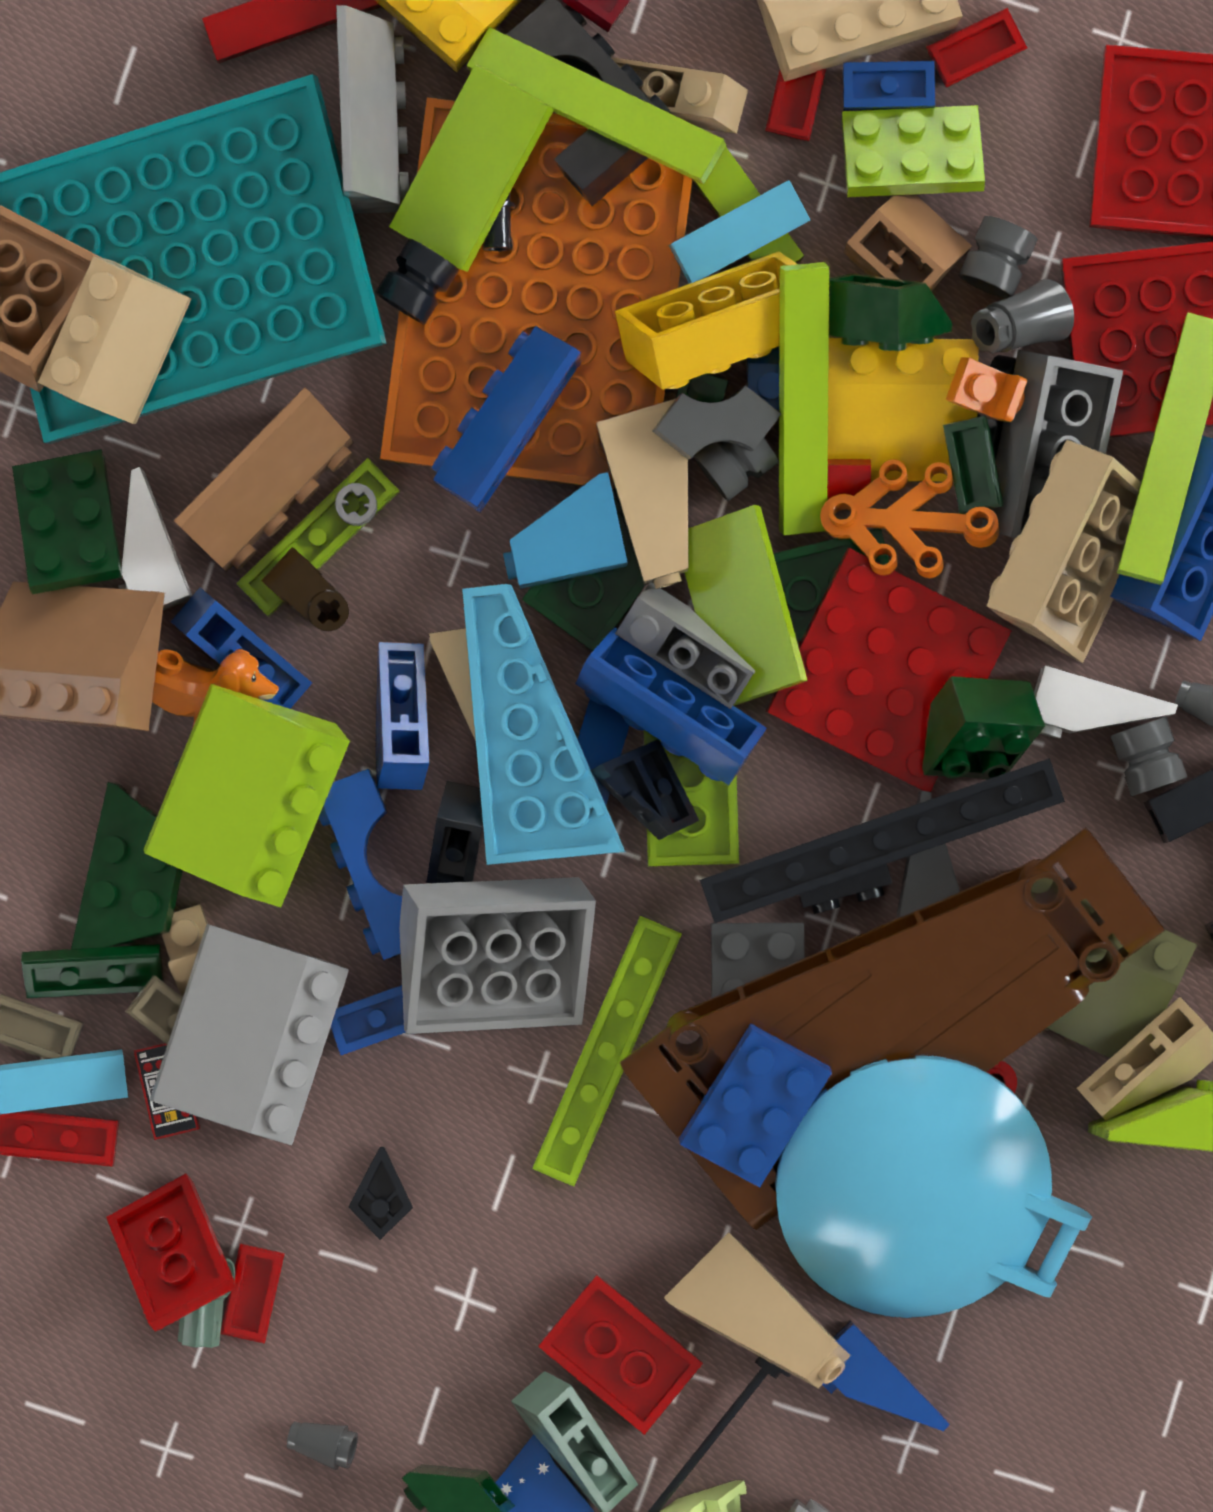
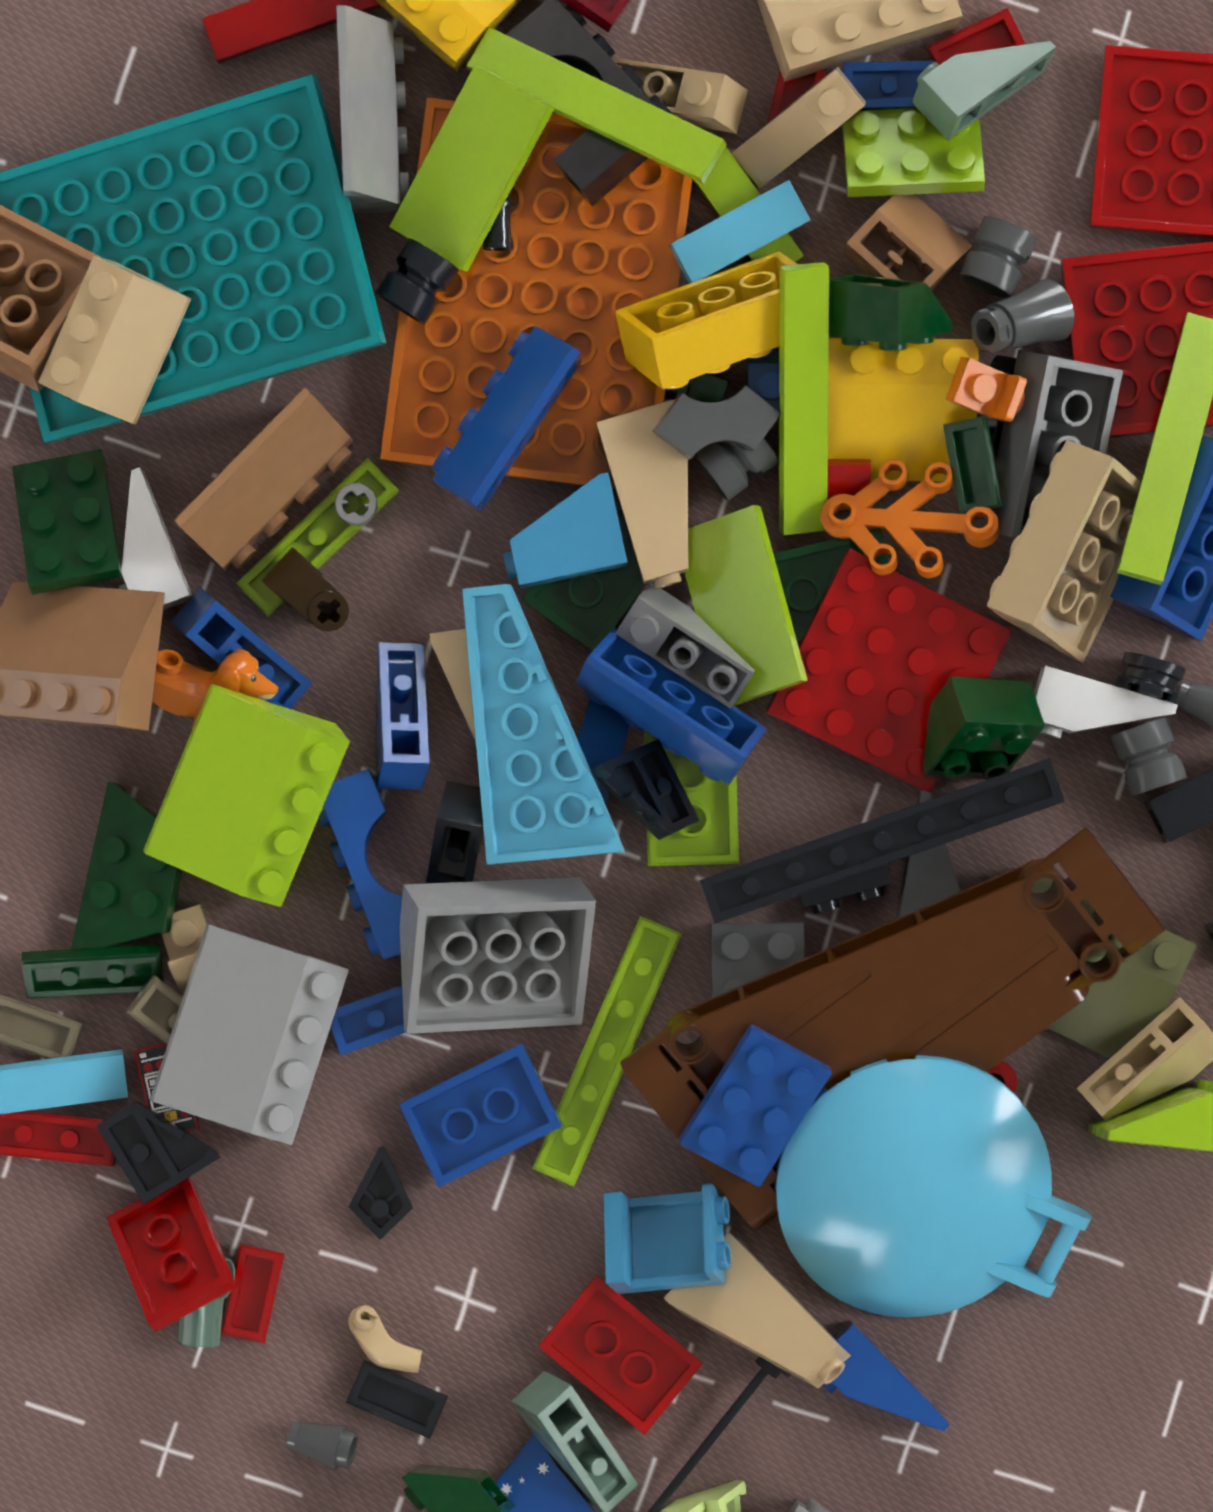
none -> black wing [96,1101,221,1204]
none -> black tile [346,1360,448,1439]
none -> tan arm [348,1305,422,1373]
none -> blue plate [399,1043,564,1187]
none -> dark azure panel [604,1184,731,1294]
none -> tan slope [731,66,866,189]
none -> slope [912,41,1056,140]
none -> black wheel [1115,652,1186,704]

